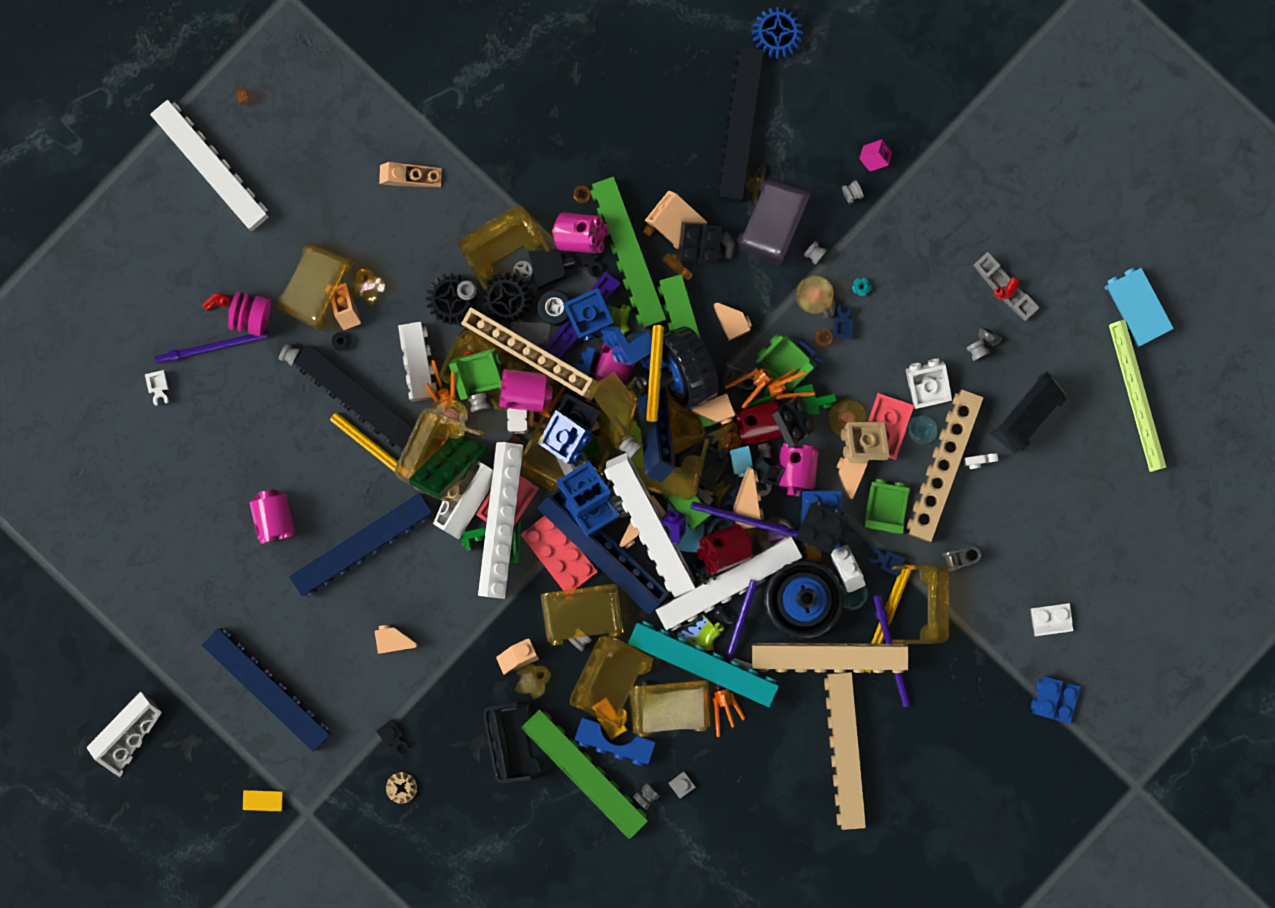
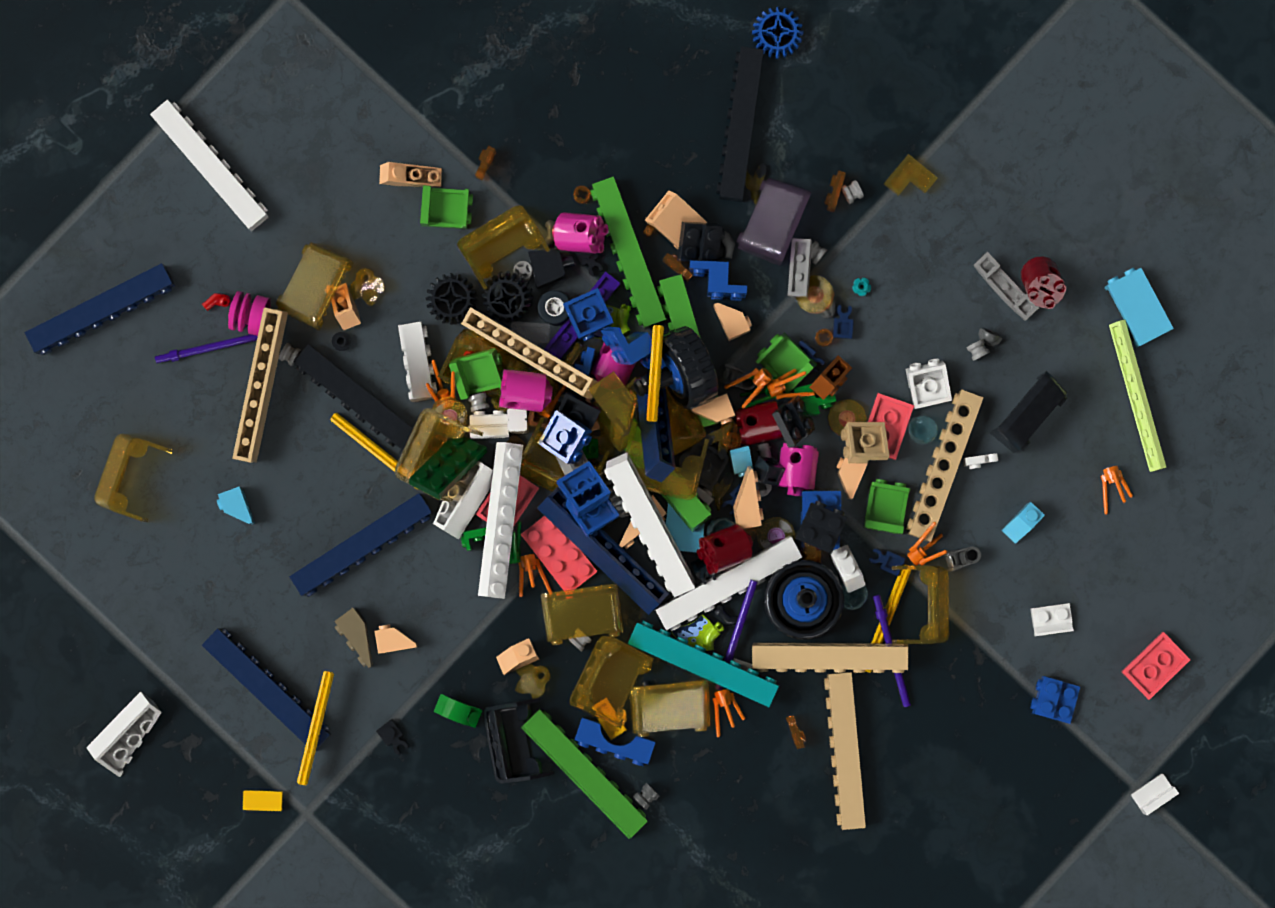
white plate [145,370,169,406] -> none
clear orange bush [236,87,249,105] -> none
dark pink cylinder [249,489,295,544] -> none
tan gear [386,772,417,804] -> none
light grey plate [457,281,476,300] -> none
light grey wheel [619,434,644,459] -> none
dark purple bracket [661,510,686,544] -> none
light grey plate [669,771,695,798] -> none
dark purple bar [690,501,798,538] -> none
dark pink panel [859,140,892,171] -> none
red arm [994,277,1020,299] -> none
none -> dark blue brick [24,263,175,355]
none -> clear yellow windscreen [94,434,173,522]
none -> medium azure slope [217,486,255,525]
none -> tan brick [232,307,288,463]
none -> yellow axle [297,671,334,785]
none -> dark tan slope [334,607,373,668]
none -> bright green panel [420,185,473,229]
none -> green brick [434,694,482,728]
none -> white brick [470,411,510,439]
none -> clear orange plate [475,146,496,181]
none -> orange plant [518,554,553,597]
none -> dark grey arm [541,220,556,249]
none -> clear yellow tile [564,342,584,366]
none -> blue bracket [689,260,747,301]
none -> clear orange plate [786,715,806,749]
none -> light grey panel [788,239,812,299]
none -> dark orange brick [810,355,852,400]
none -> clear orange plate [825,171,846,212]
none -> clear yellow plate [884,154,938,196]
none -> orange plant [907,522,947,566]
none -> medium azure slope [1001,502,1045,544]
none -> dark red cylinder [1021,256,1066,309]
none -> orange plant [1101,466,1133,514]
none -> coral plate [1121,632,1190,700]
none -> white panel [1131,774,1179,815]

